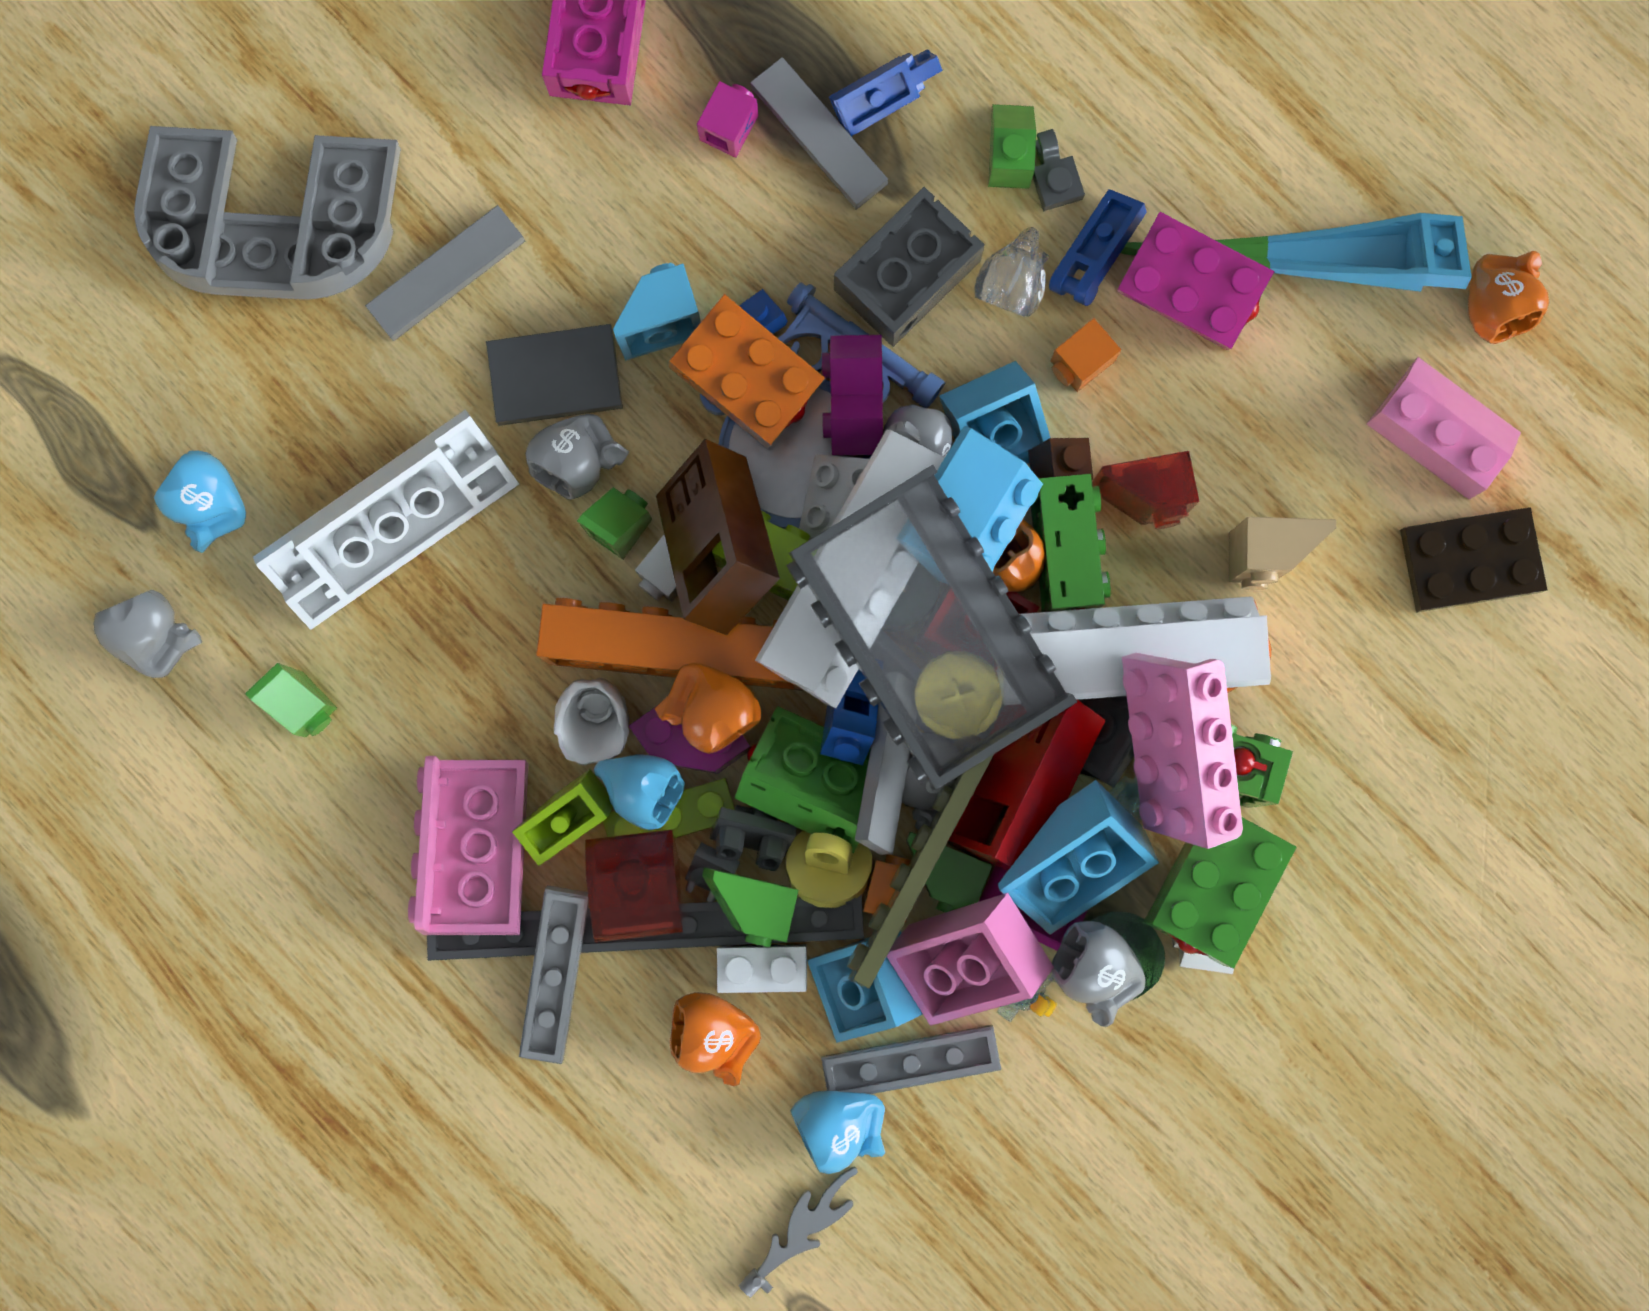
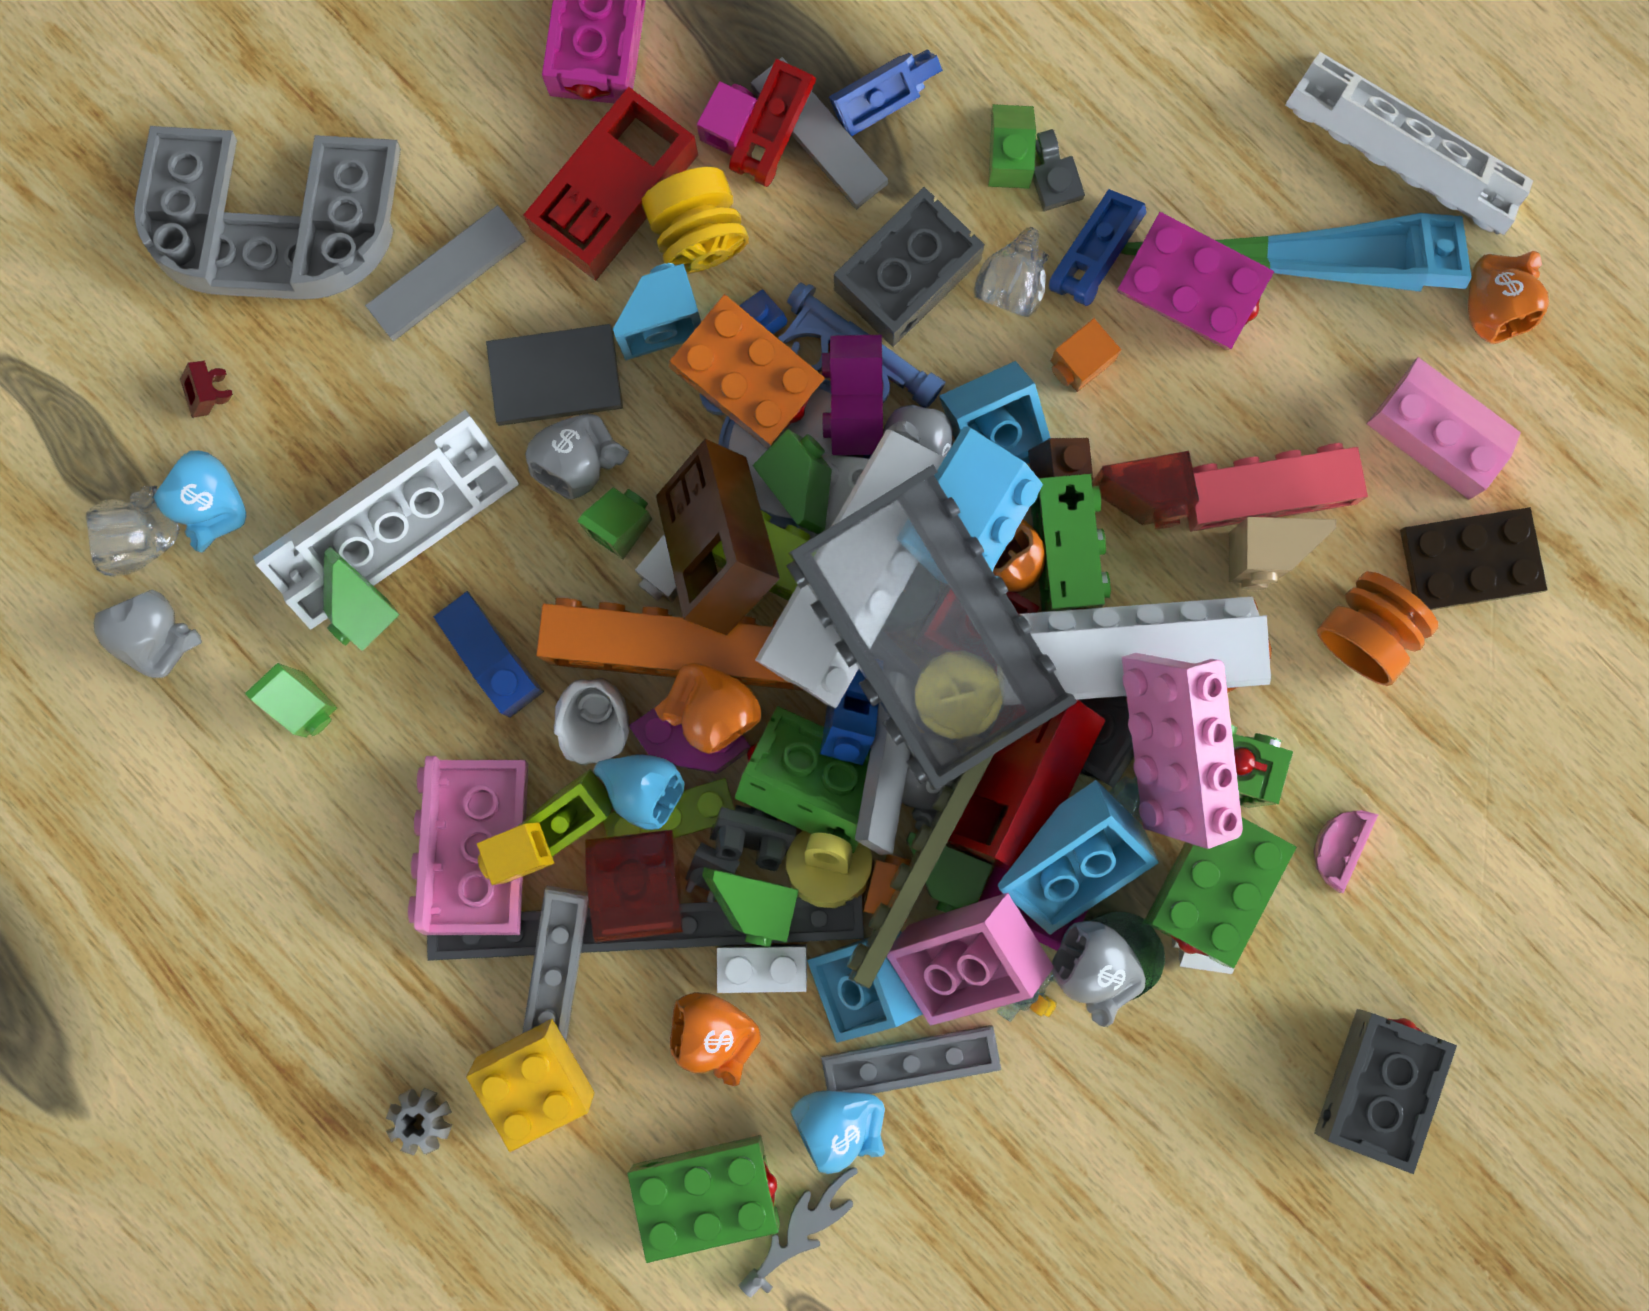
none -> clear piece [86,486,180,577]
none -> dark red tile [180,360,233,418]
none -> bright green slope [323,546,400,651]
none -> light grey piece [386,1088,452,1155]
none -> blue slope [433,591,544,718]
none -> yellow brick [466,1018,595,1153]
none -> yellow brick [476,822,555,885]
none -> red piece [523,86,698,281]
none -> bright green piece [627,1135,780,1263]
none -> yellow wheel [641,167,749,274]
none -> red plate [729,58,816,187]
none -> bright green slope [752,429,832,535]
none -> coral brick [1181,443,1368,532]
none -> white slope [1285,52,1533,235]
none -> bright pink tile [1314,810,1378,893]
none -> dark grey piece [1314,1009,1457,1174]
none -> orange wheel [1317,571,1438,686]

